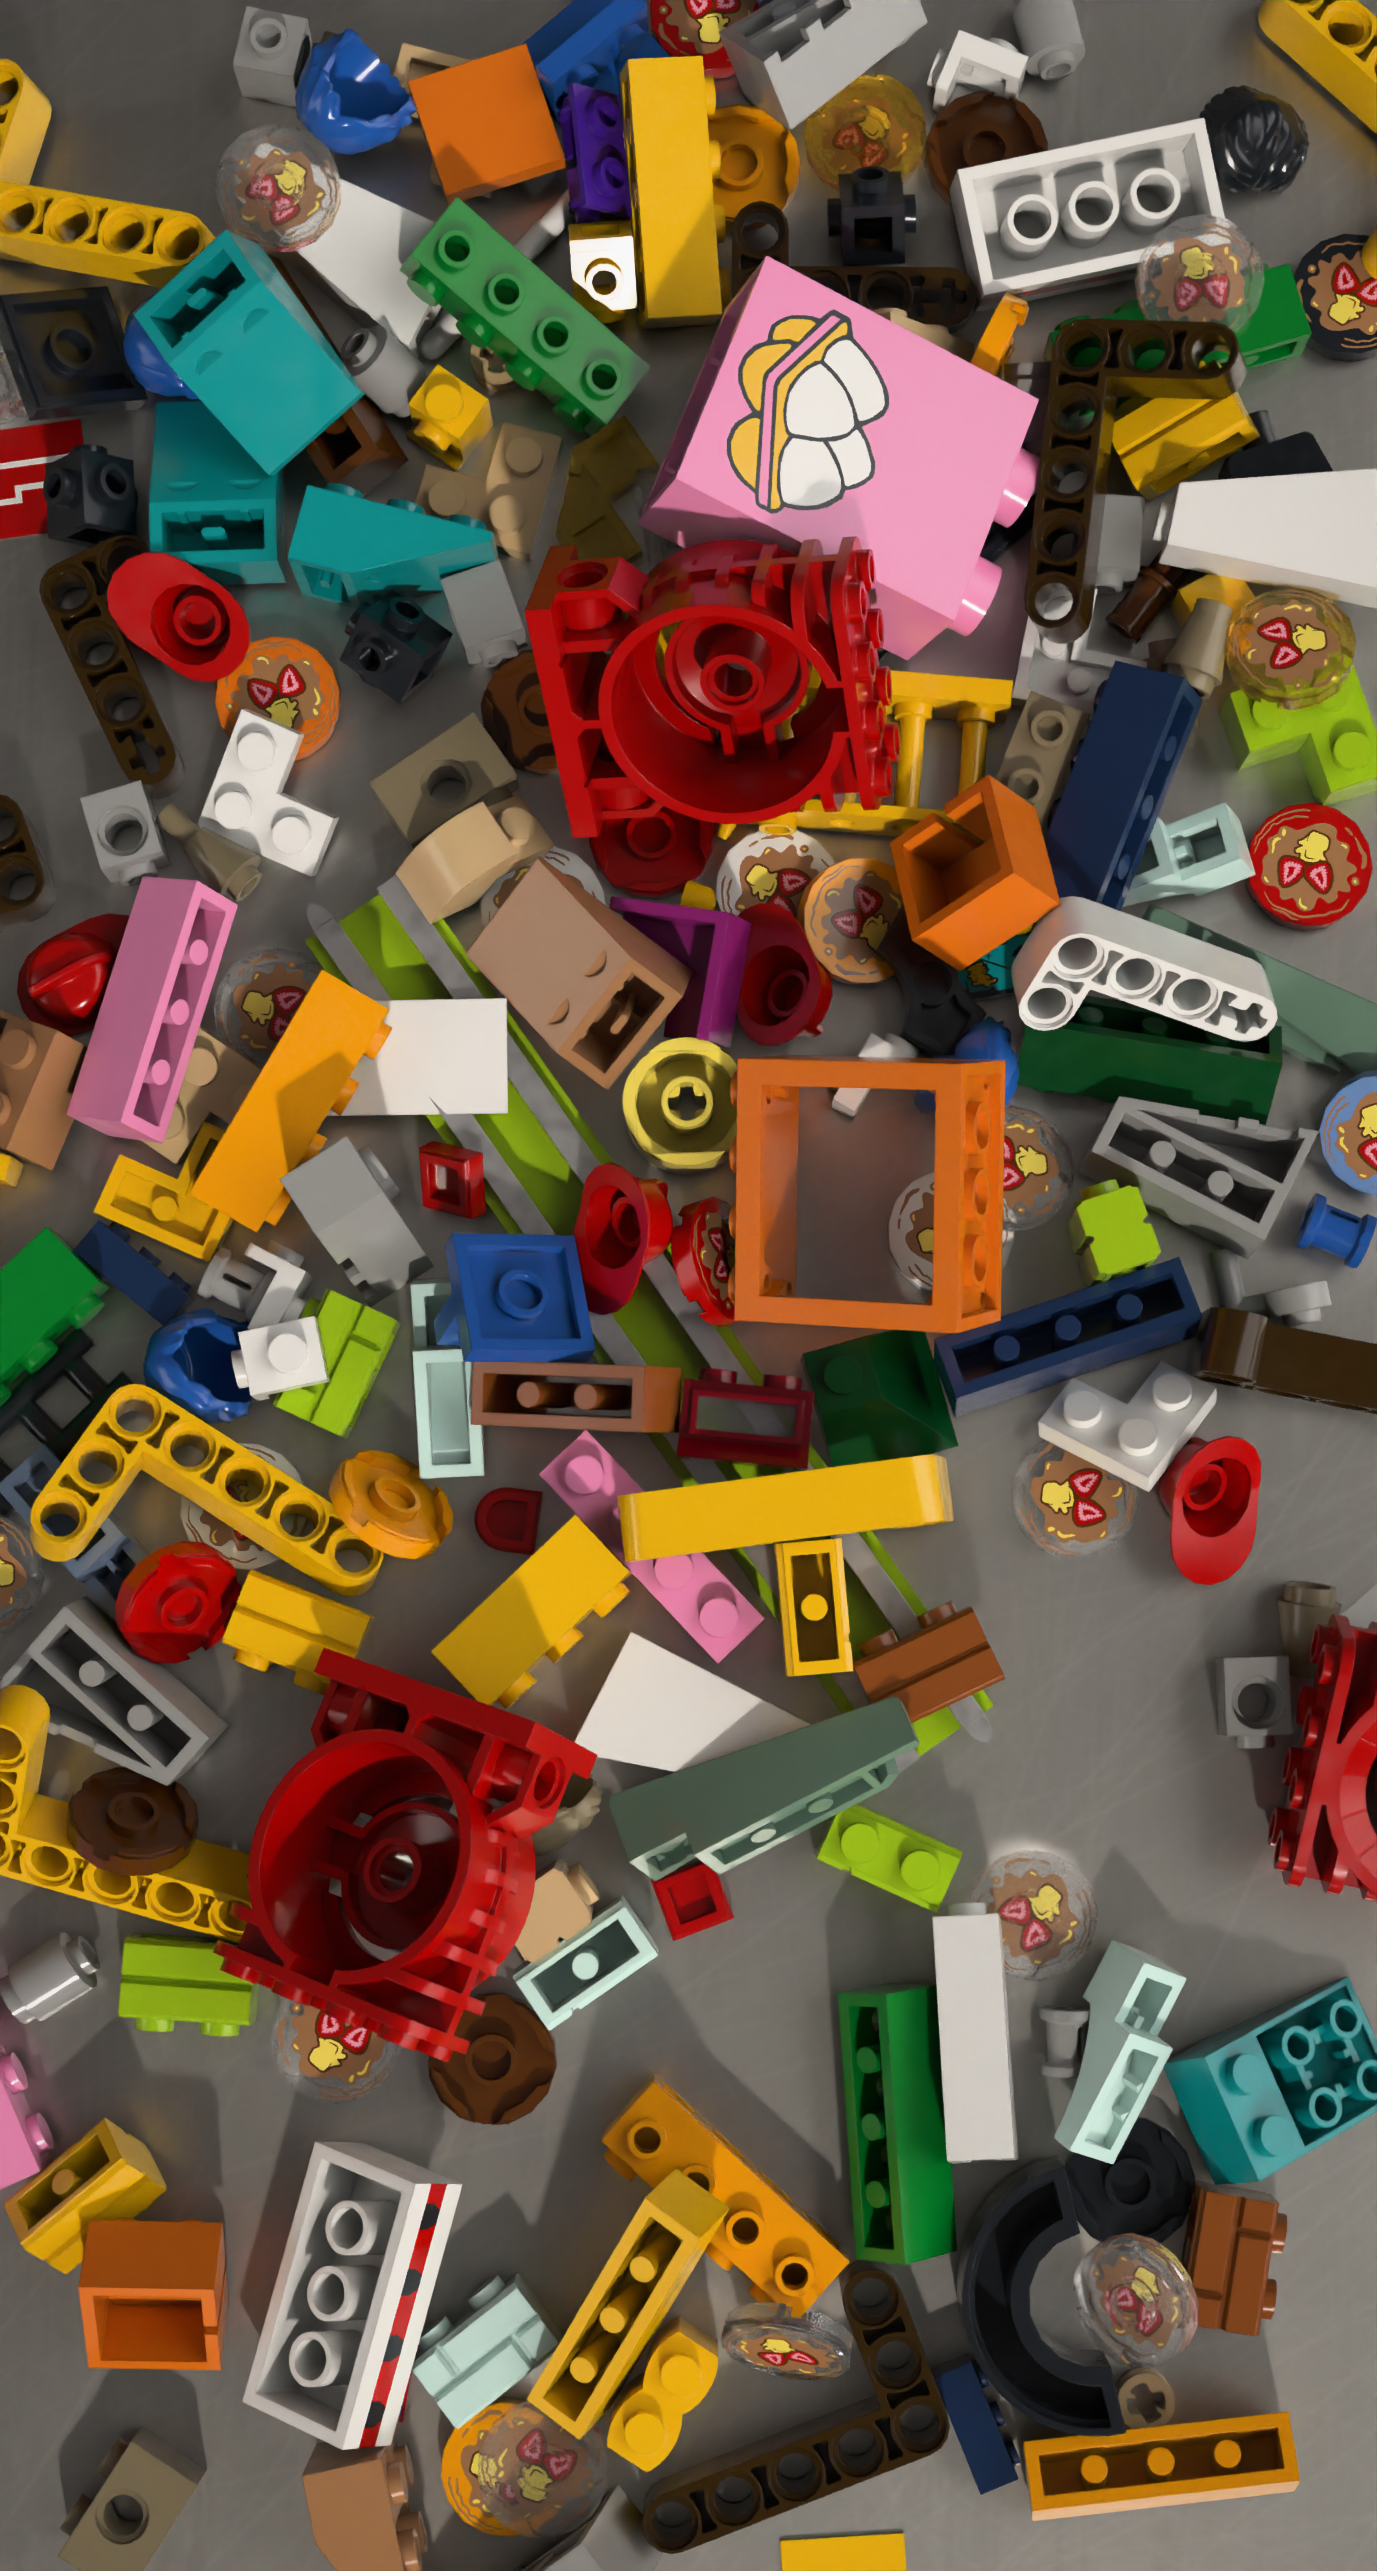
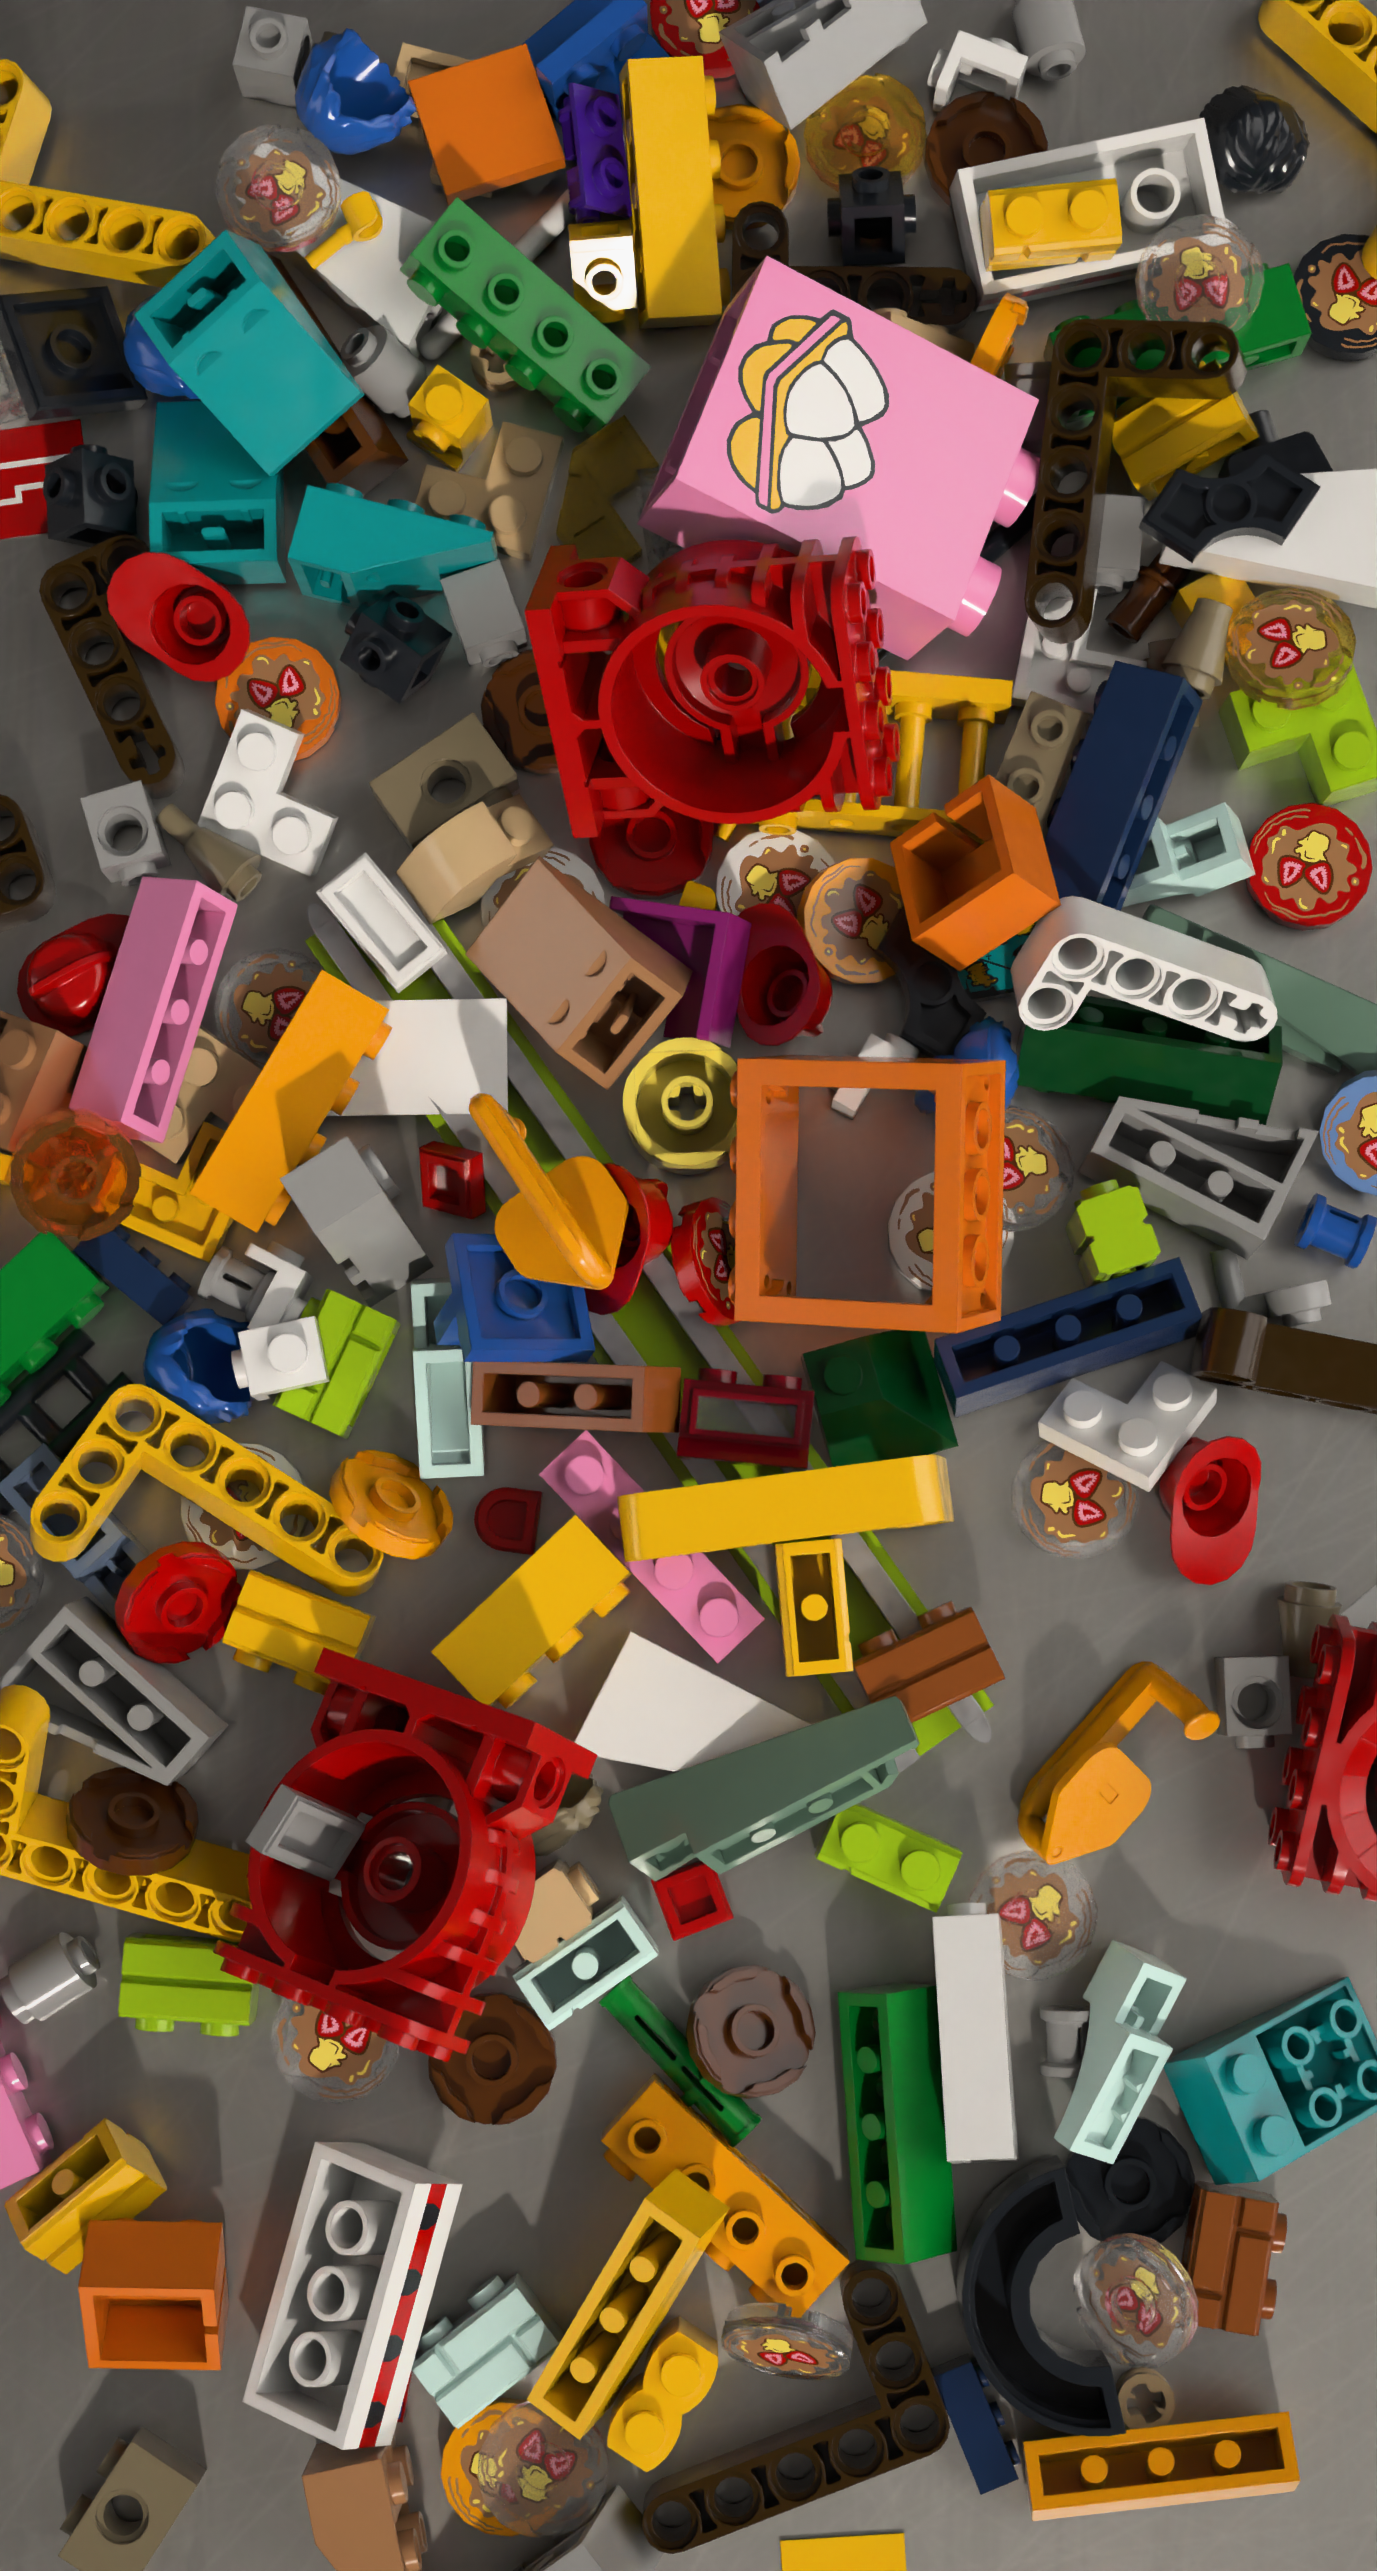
none -> clear orange cylinder [9,1108,141,1241]
none -> light grey tile [245,1784,366,1881]
none -> yellow hand [305,191,383,270]
none -> white tile [316,852,448,994]
none -> light orange piece [469,1093,629,1290]
none -> green pin [599,1975,762,2148]
none -> reddish brown tile [686,1964,816,2099]
none -> yellow brick [980,178,1122,272]
none -> light orange piece [1017,1661,1220,1865]
none -> black tile [1139,452,1320,563]

